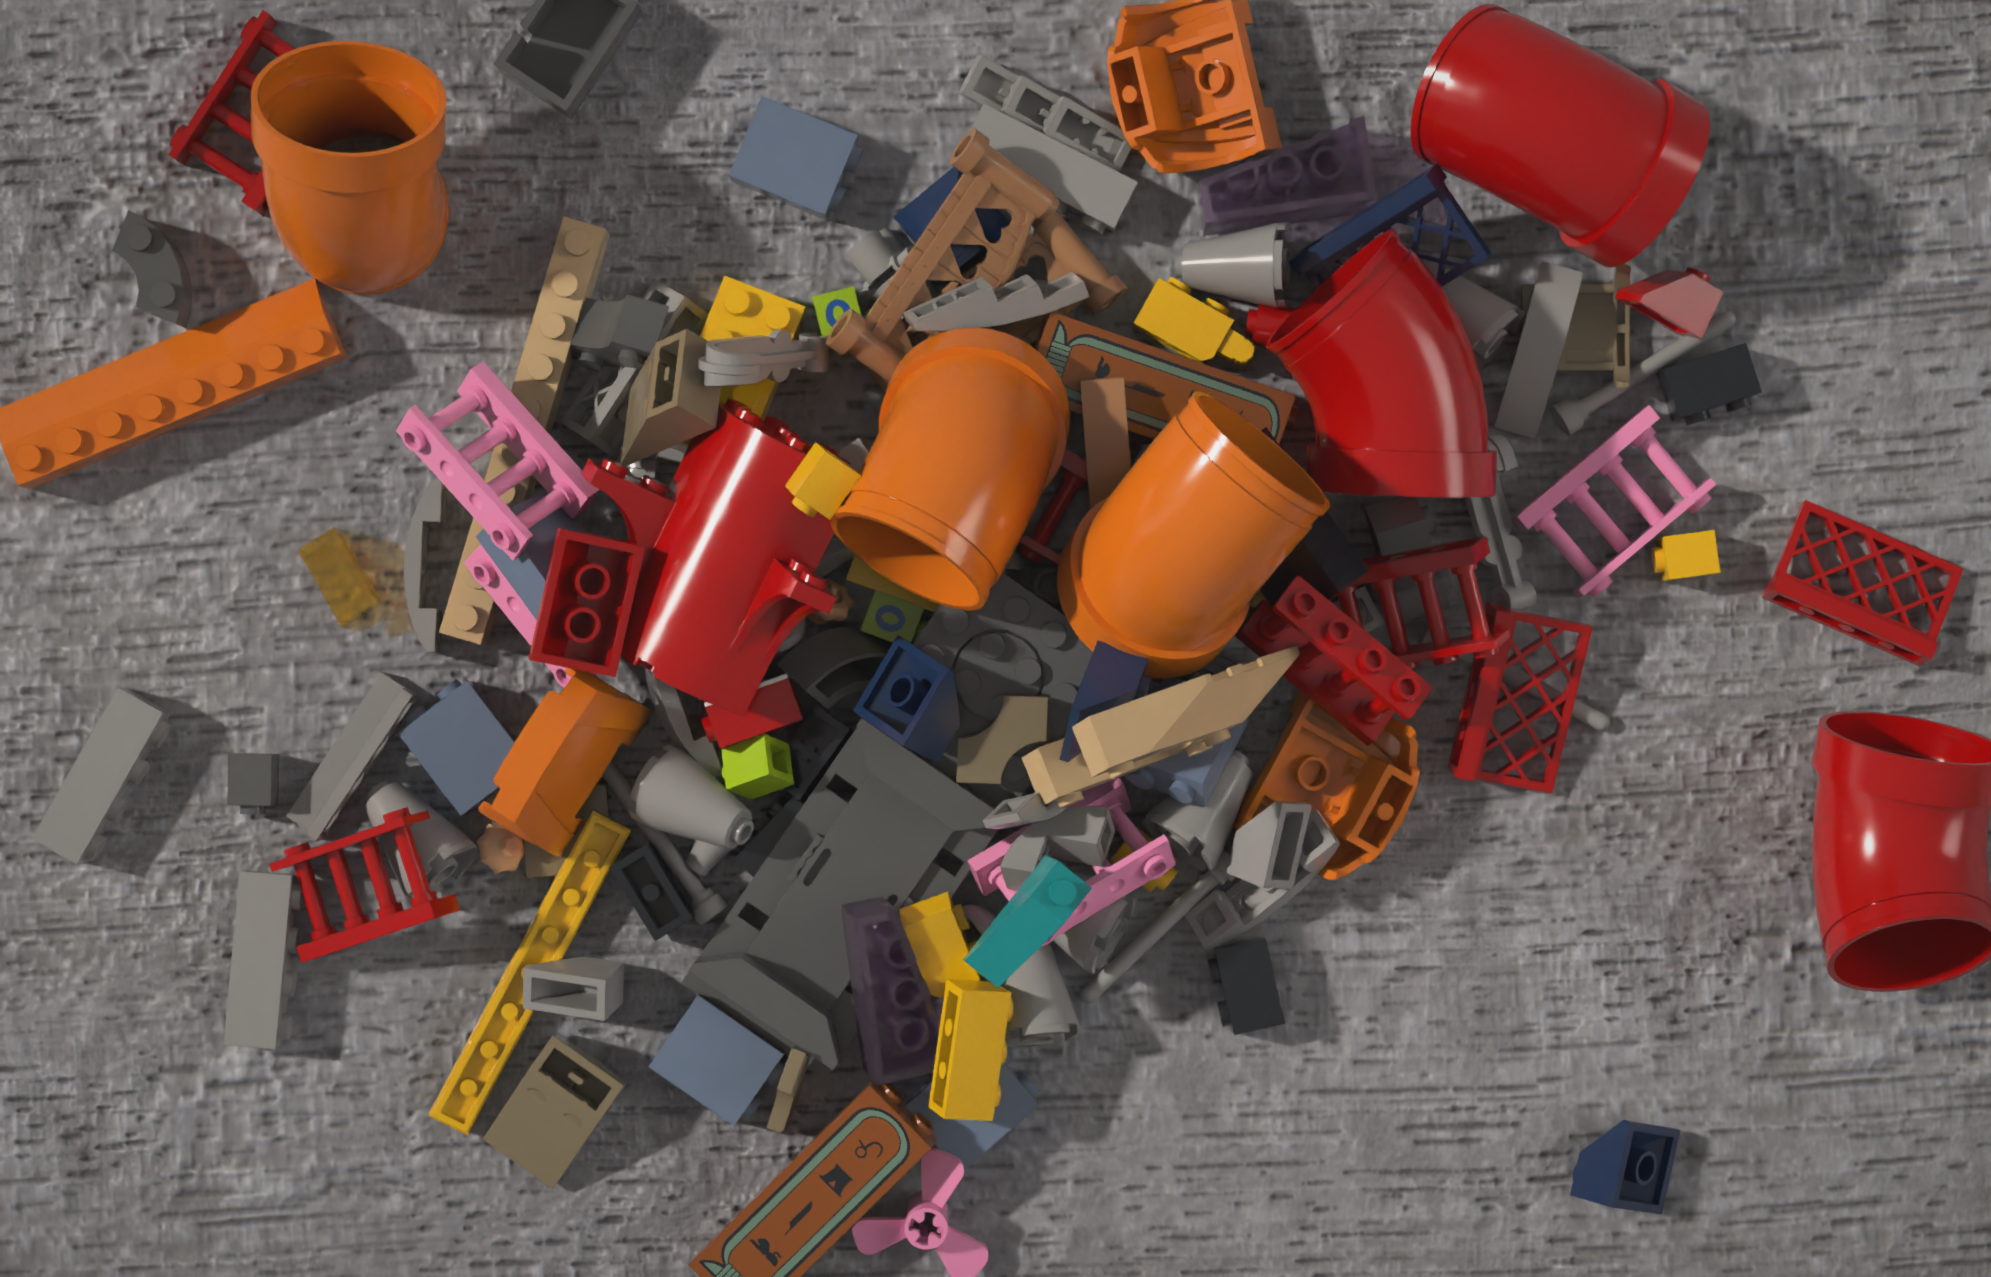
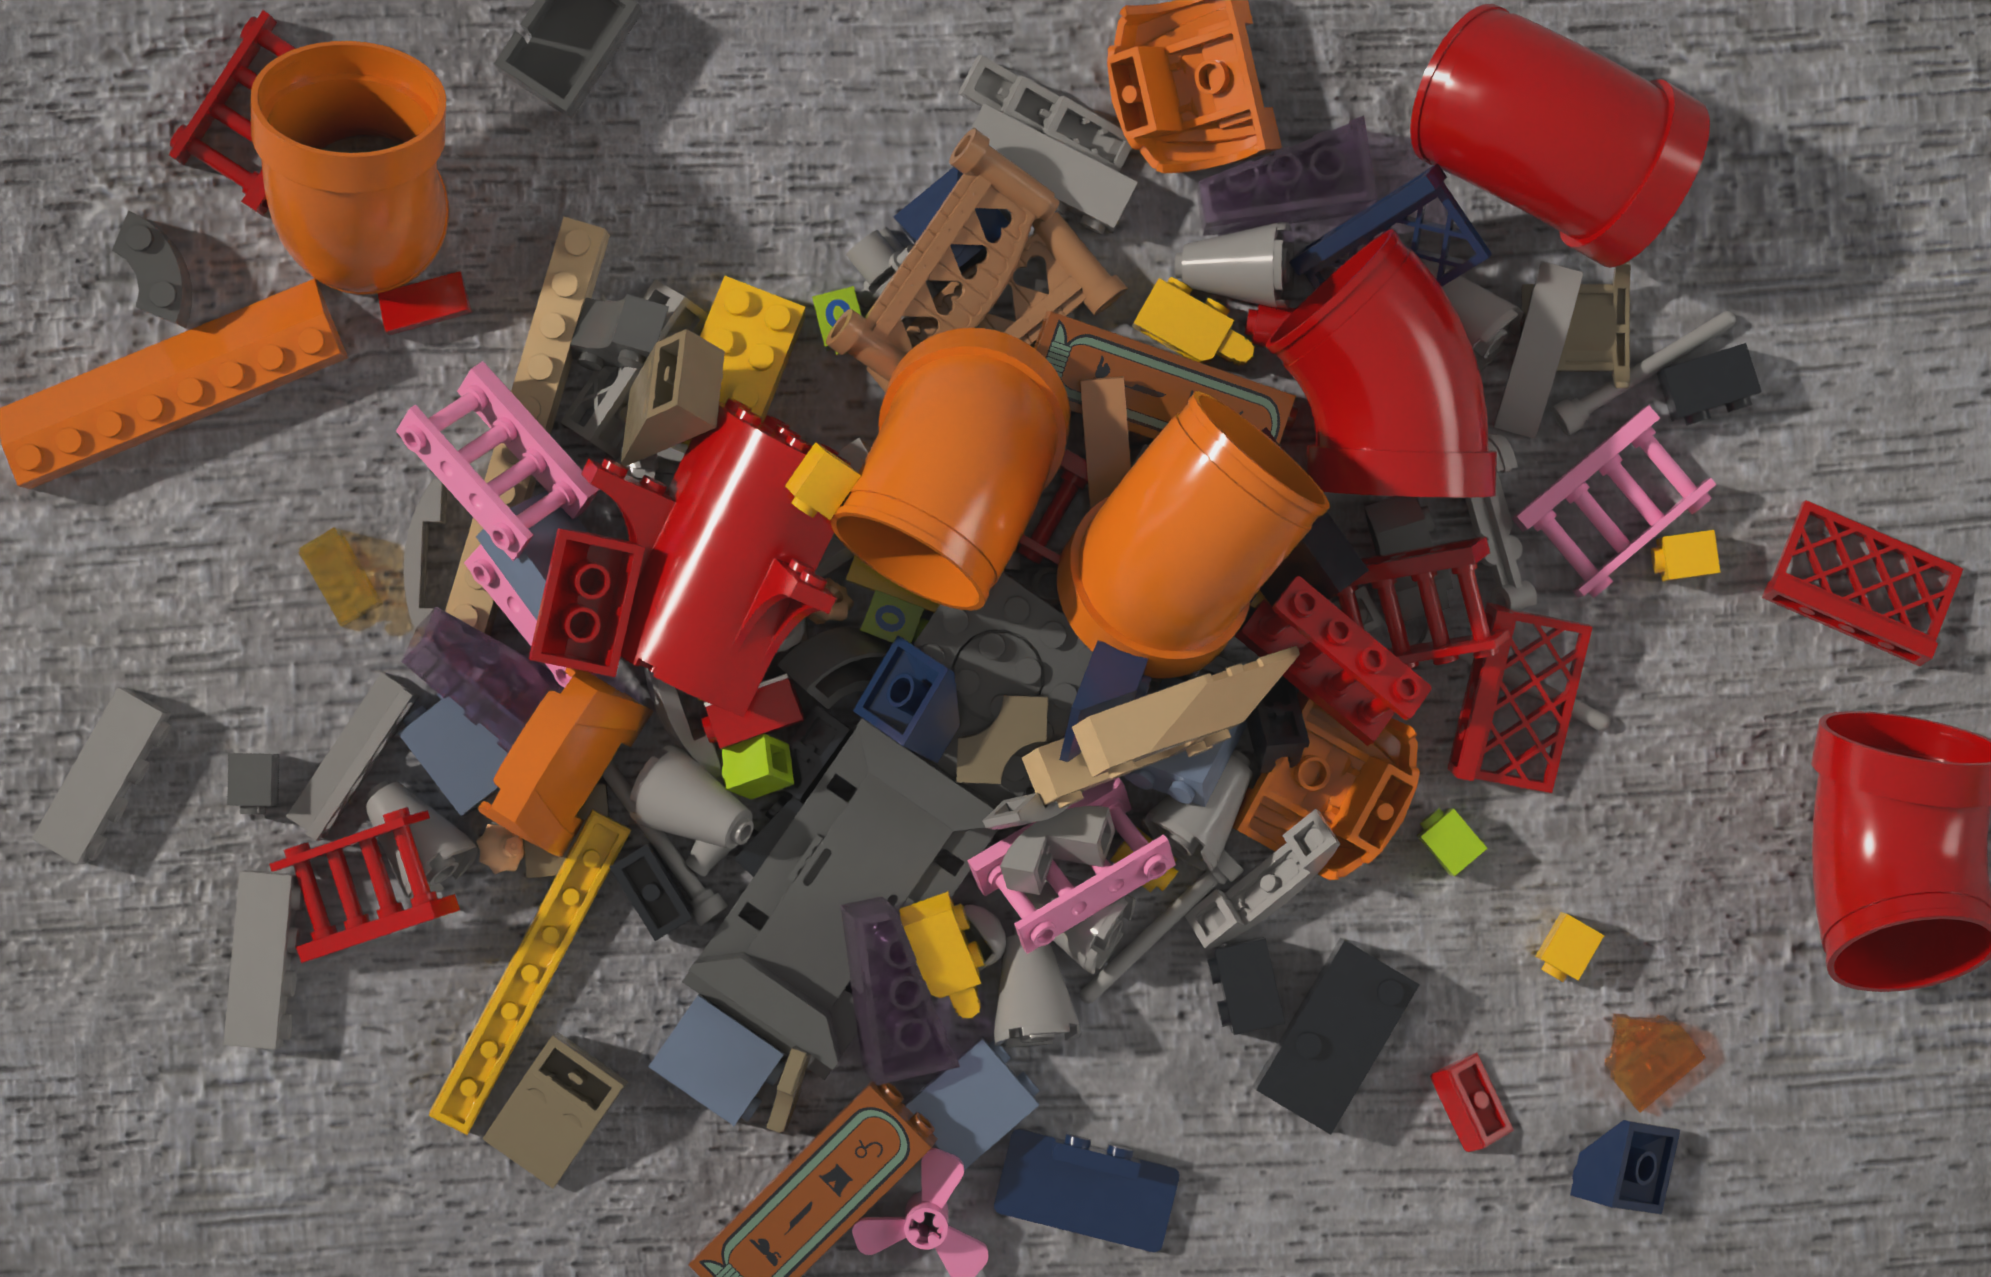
light grey slope [523,956,624,1021] -> none
light grey piece [698,329,830,386] -> none
sand blue brick [729,96,863,221] -> none
light grey slope [903,272,1090,331] -> none
yellow brick [928,979,1013,1121] -> none
teal slope [963,855,1092,988] -> none
light grey slope [1227,801,1312,889] -> none
slope [1615,267,1723,339] -> none
none -> red slope [378,271,472,335]
none -> clear purple wedge [401,607,564,753]
none -> dark blue bracket [994,1129,1180,1252]
none -> black hinge [1247,676,1310,773]
none -> black brick [1253,938,1420,1135]
none -> lime brick [1417,808,1488,877]
none -> red slope [1430,1052,1514,1152]
none -> yellow brick [1535,912,1605,983]
none -> clear orange slope [1605,1013,1706,1113]

